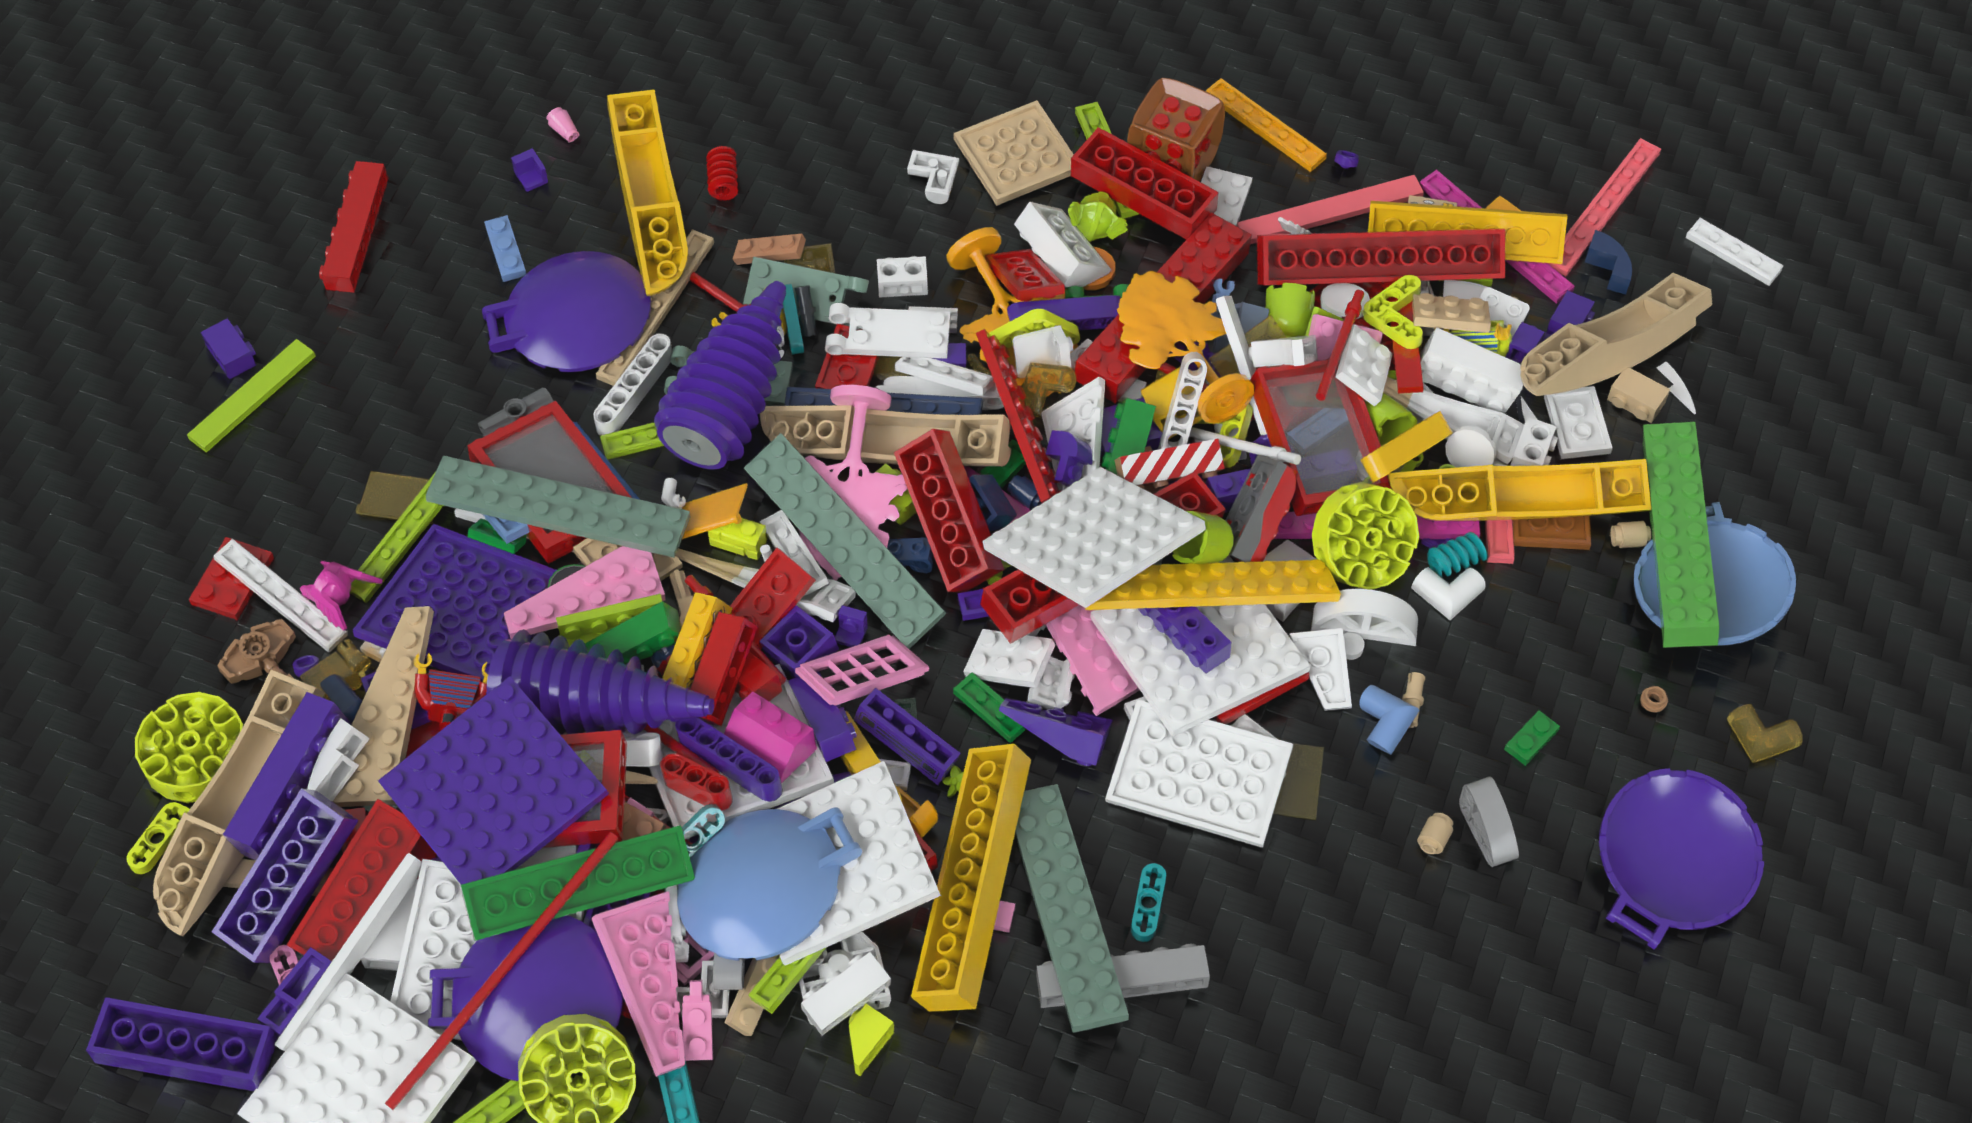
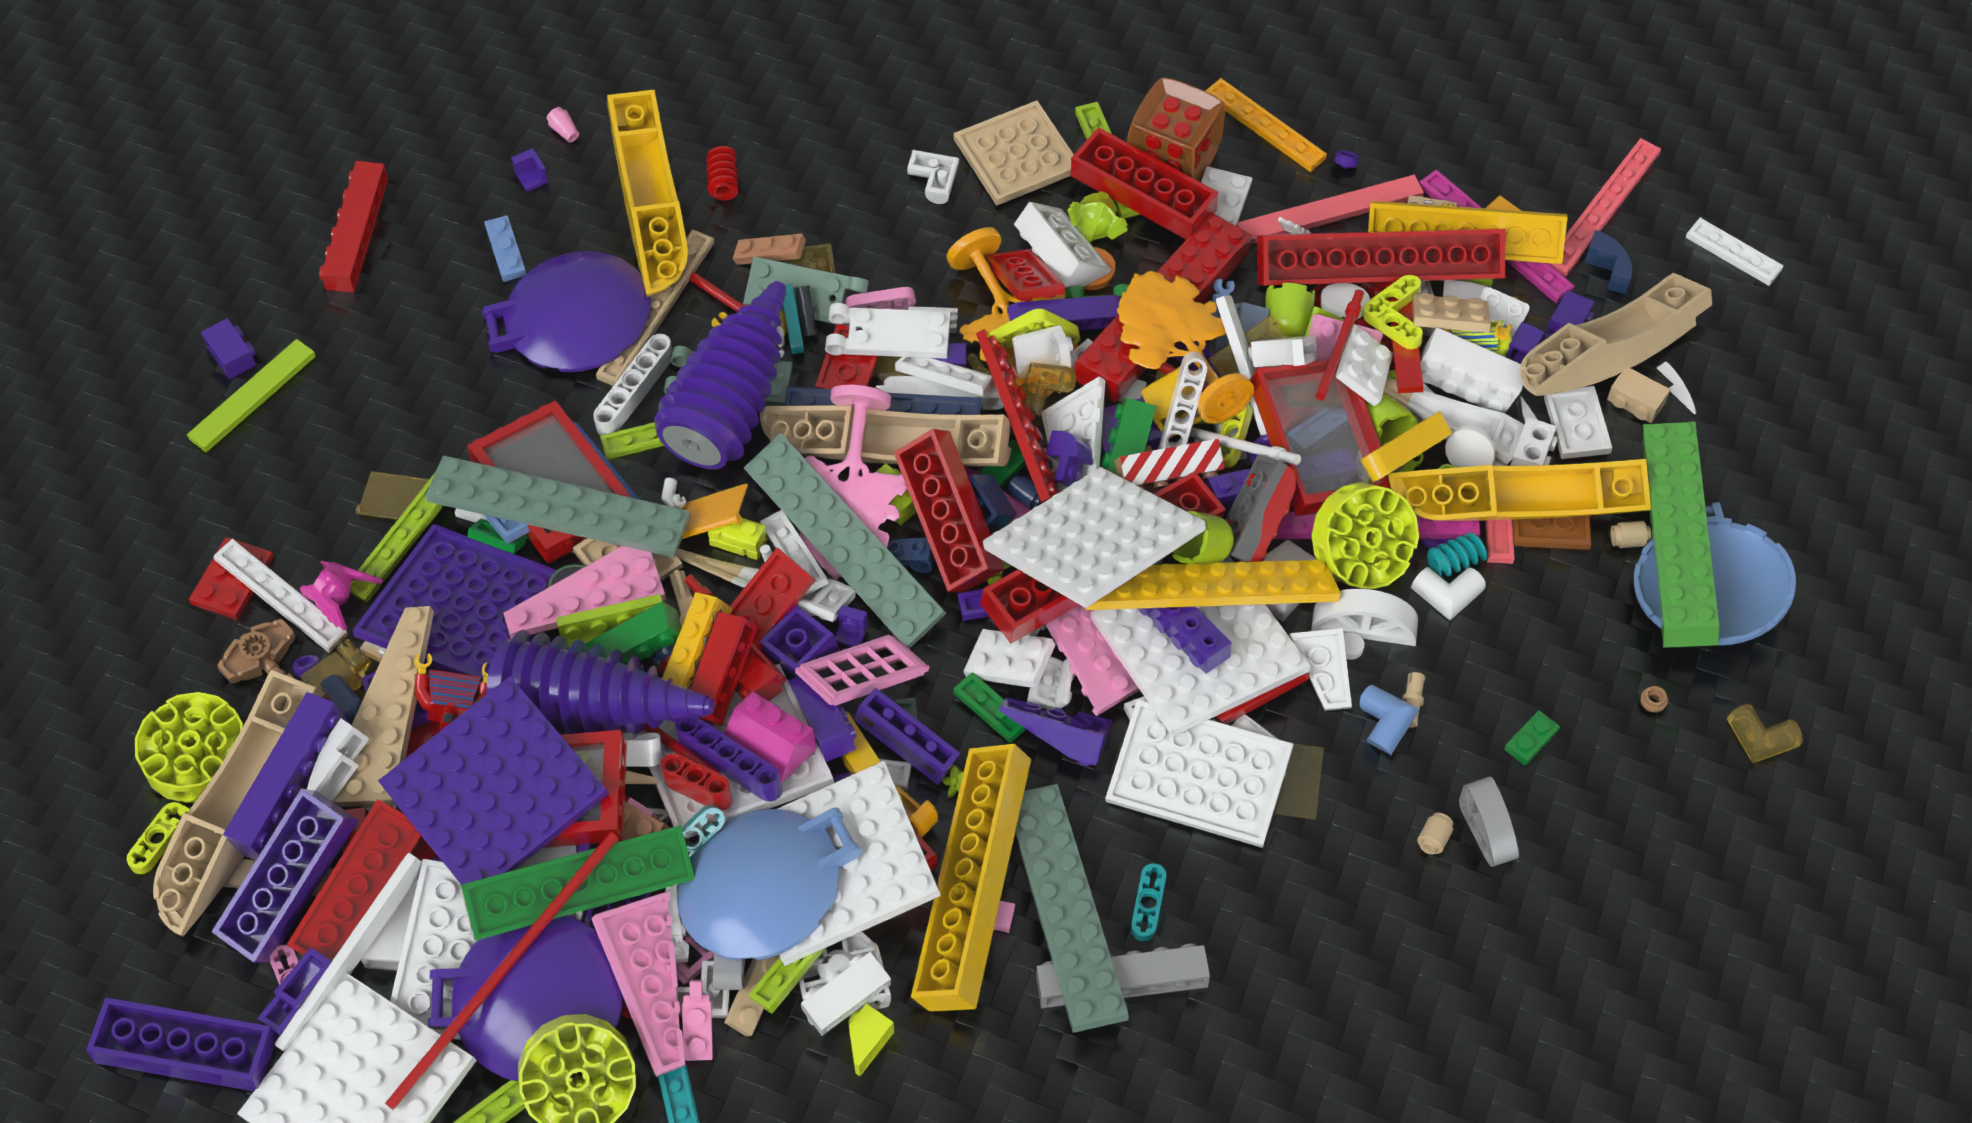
dark grey piece [478,388,554,437] -> none
white brick [877,256,928,297] -> none
dark purple dish [1599,768,1764,949] -> none
none -> bright pink beam [844,287,916,310]

